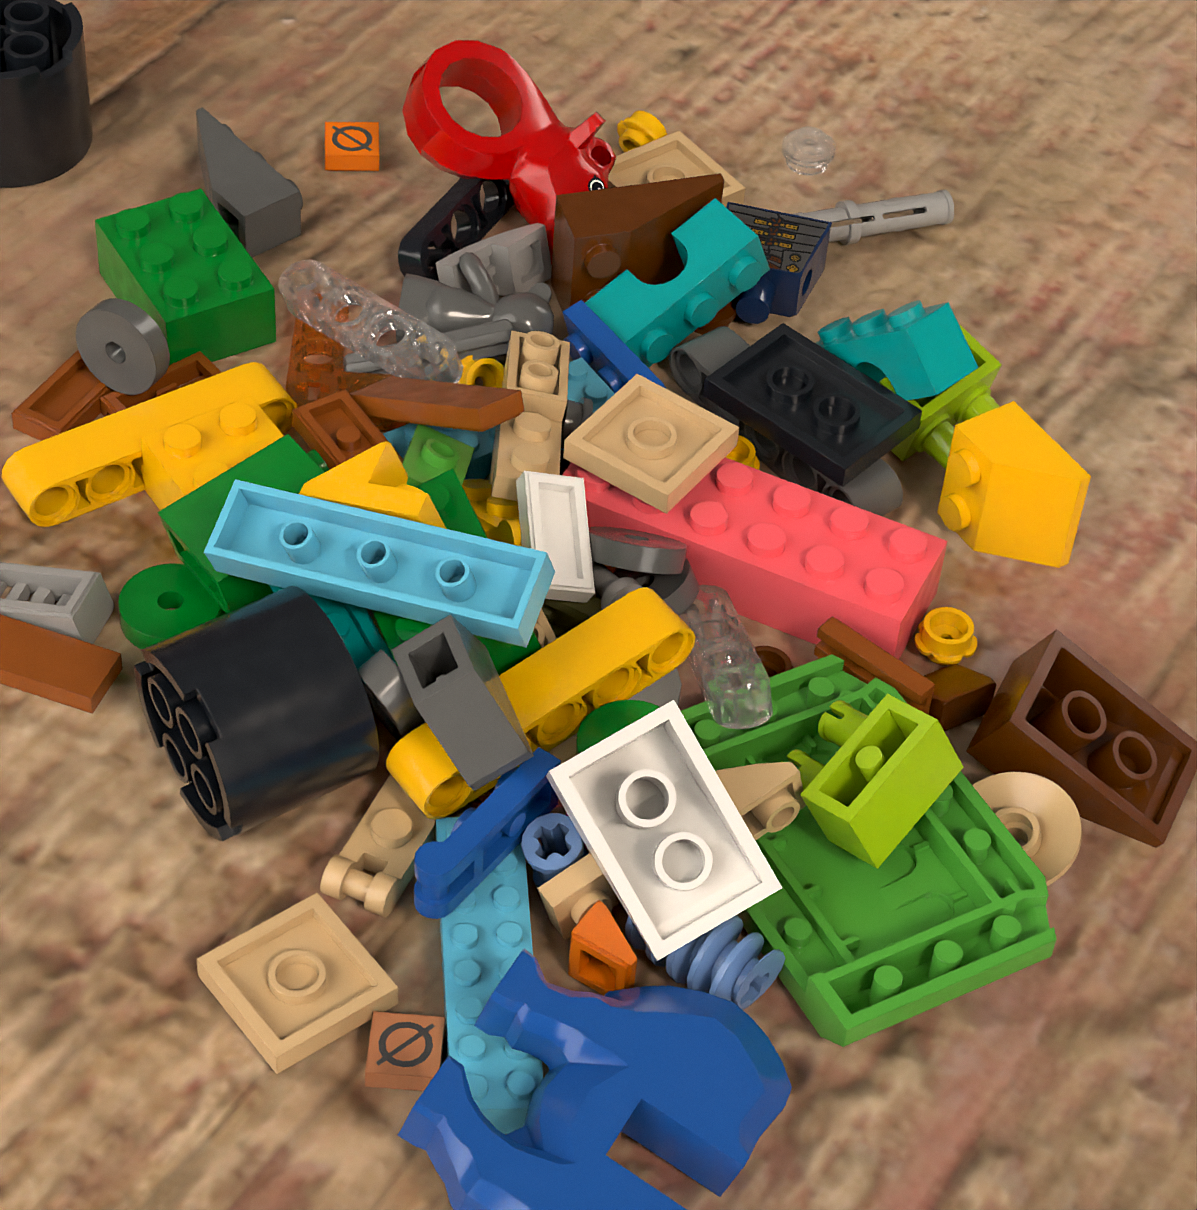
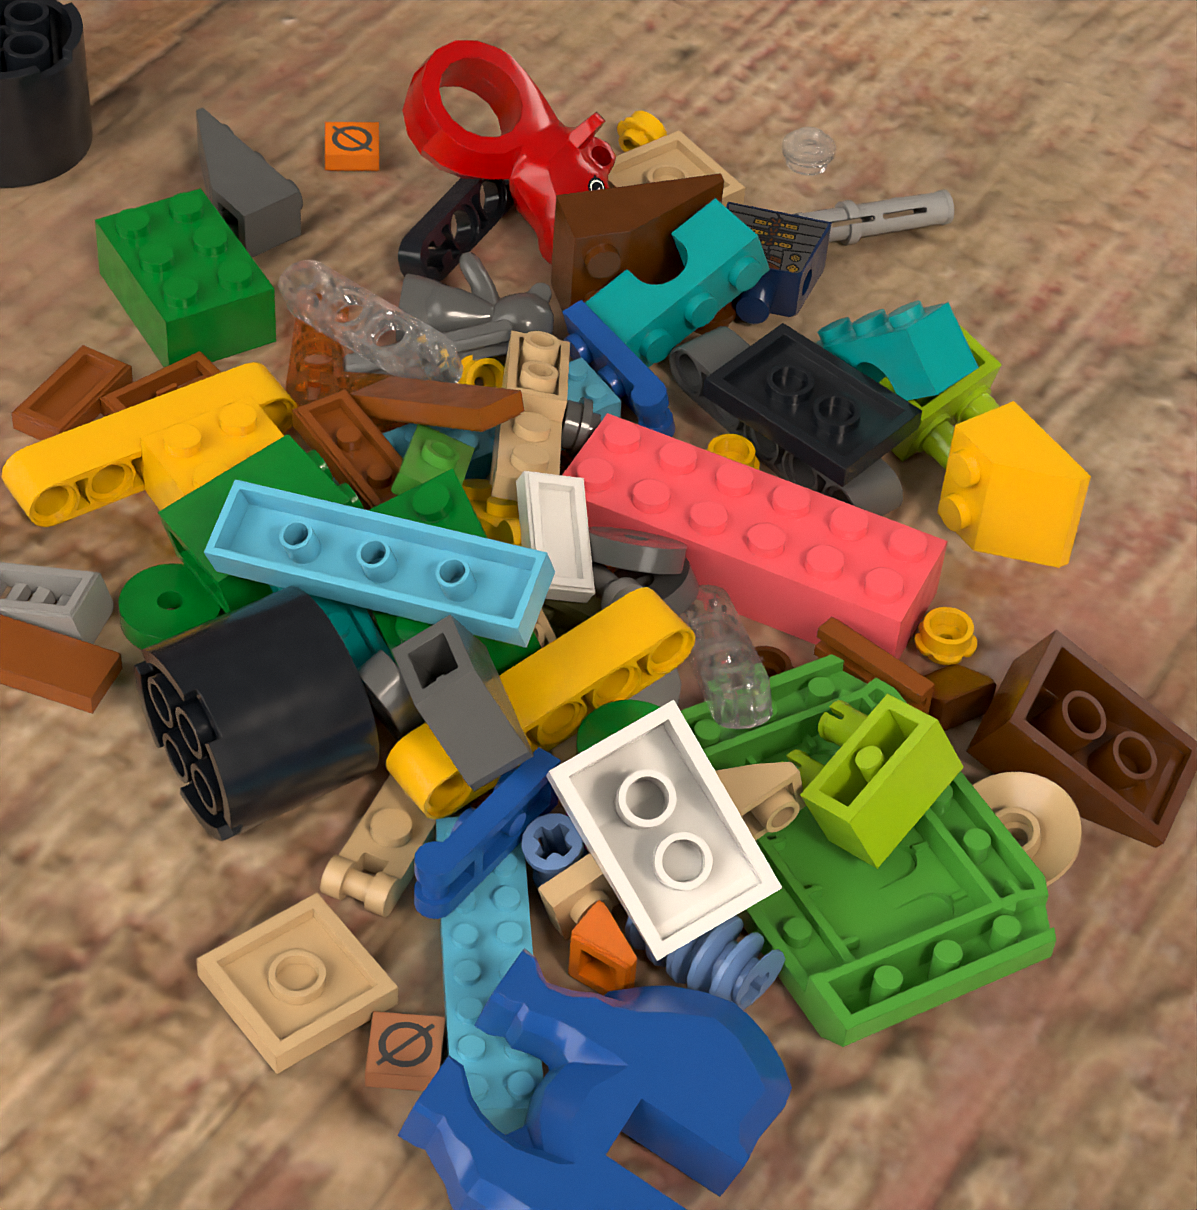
dark grey piece [76,298,170,395] -> none
yellow slope [299,441,447,529] -> none
light grey slope [436,223,552,296] -> none
tan plate [563,374,739,514] -> none

